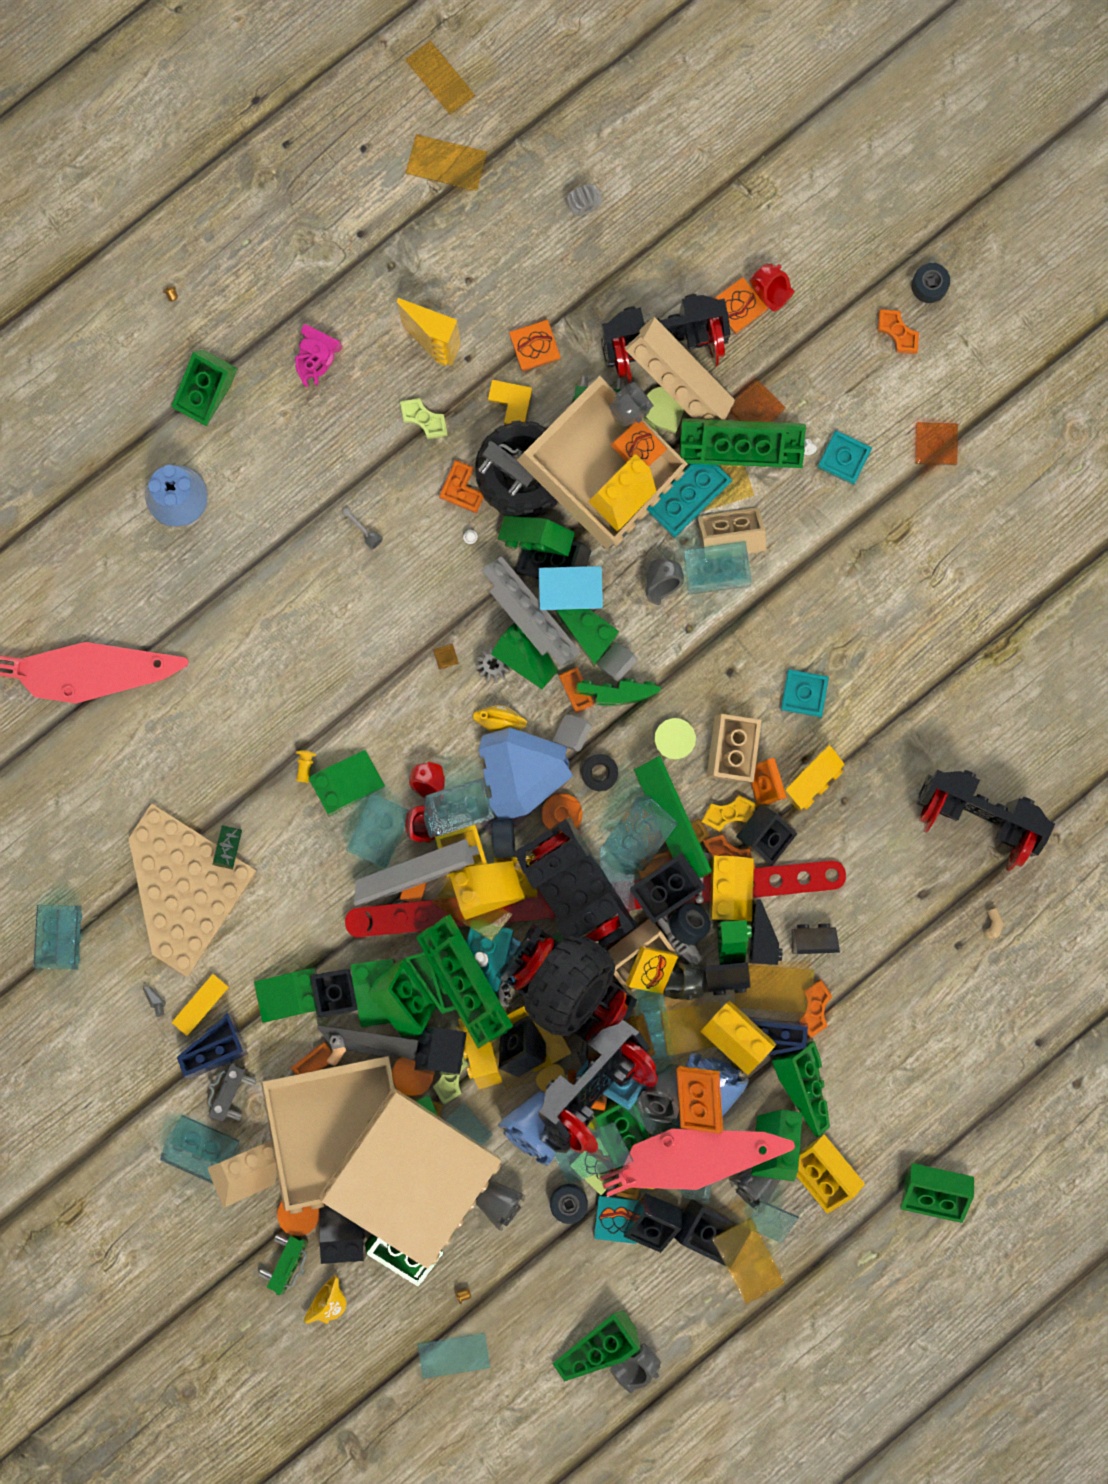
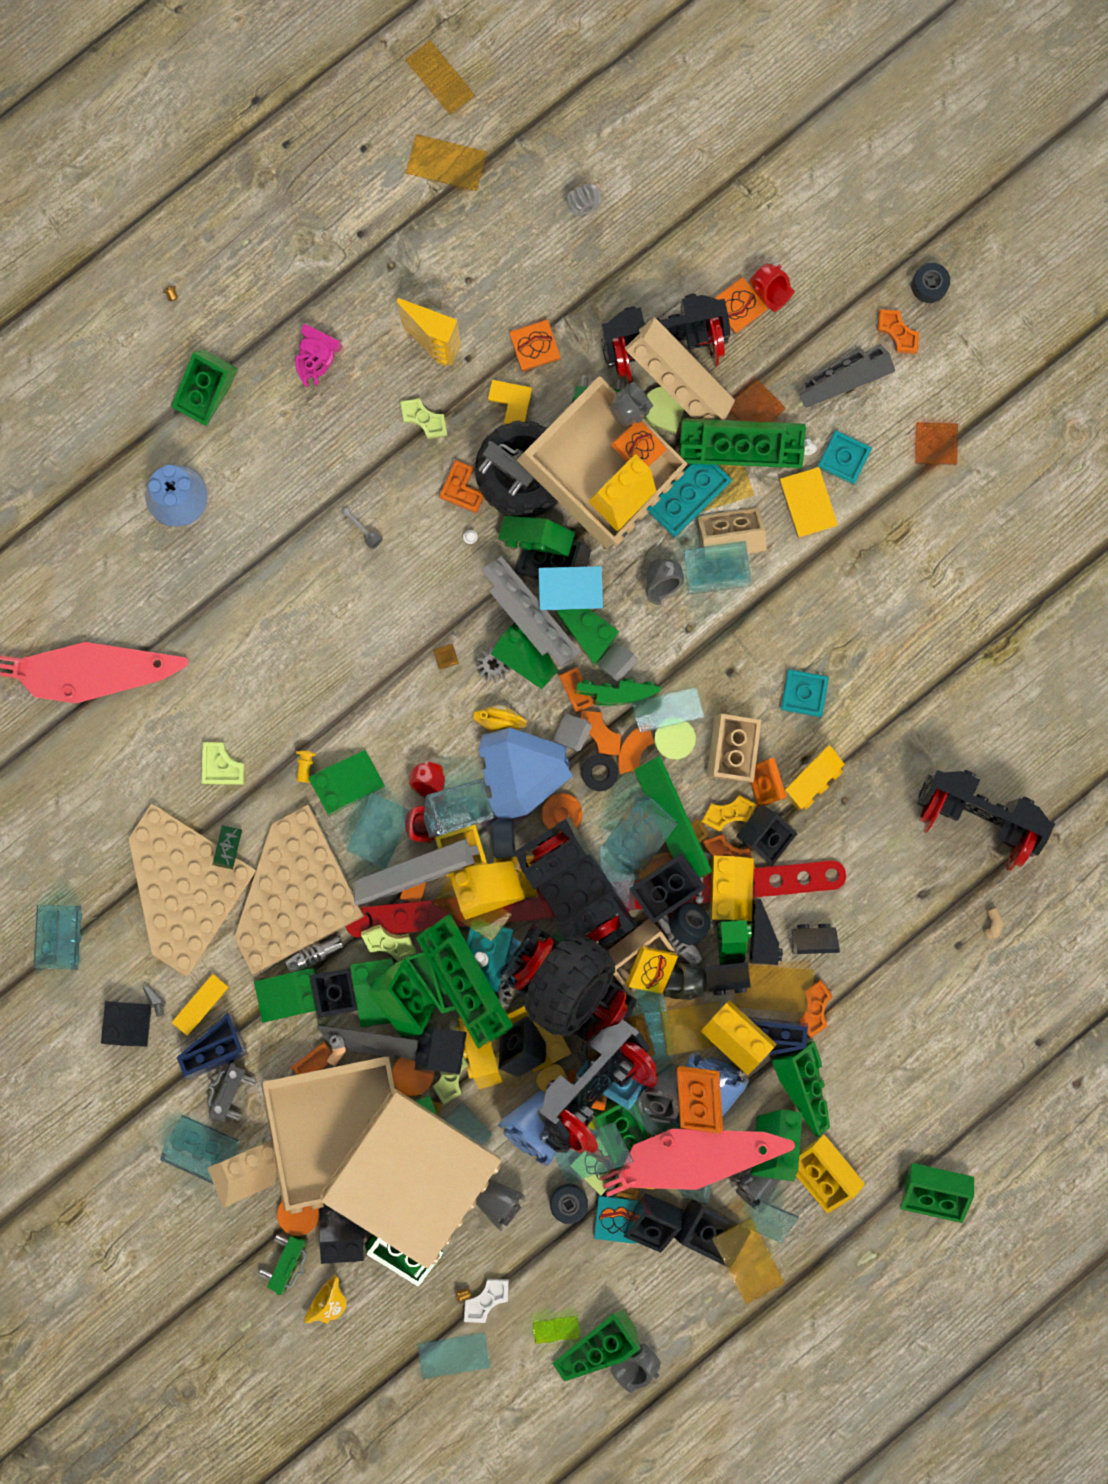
none -> black slope [101,1001,152,1047]
none -> yellowish green tile [201,742,245,785]
none -> tan plate [234,805,364,975]
none -> light grey hinge [285,935,343,973]
none -> yellowish green tile [361,924,417,961]
none -> white tile [464,1278,509,1323]
none -> clear neon green slope [533,1315,581,1344]
none -> orange tile [581,711,621,756]
none -> orange tile [618,723,654,775]
none -> clear light blue piece [632,688,704,733]
none -> yellow tile [779,467,838,538]
none -> dark grey wedge [799,344,895,408]

